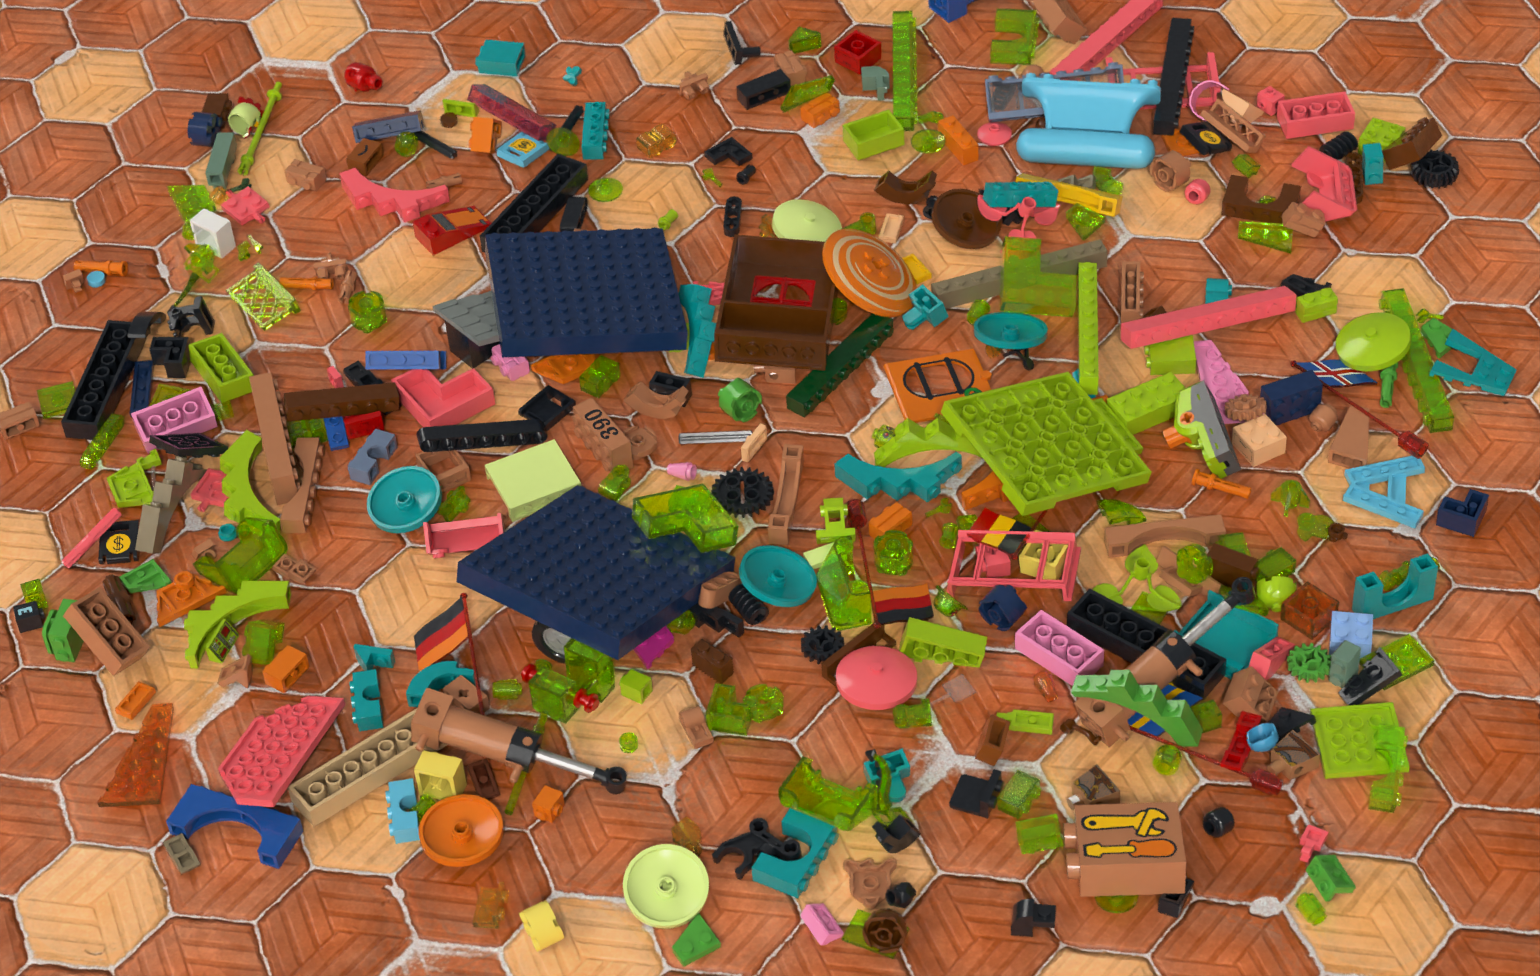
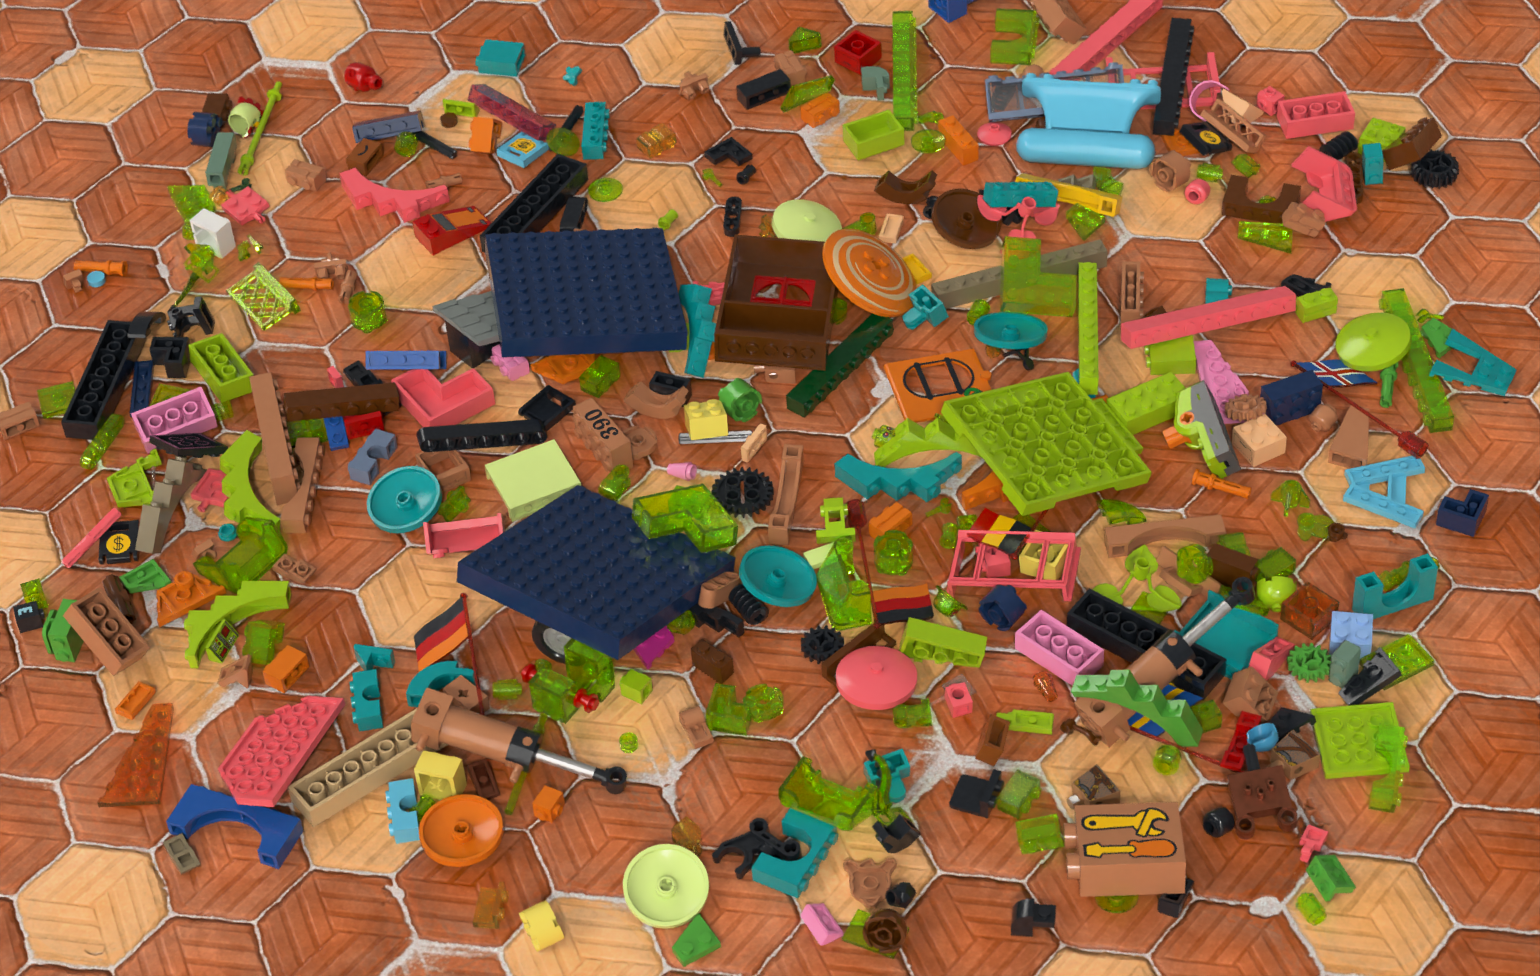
none -> light yellow brick [684,399,728,440]
none -> coral brick [945,682,973,718]
none -> clear neon green brick [1197,163,1223,183]
none -> copper piece [1228,744,1297,840]

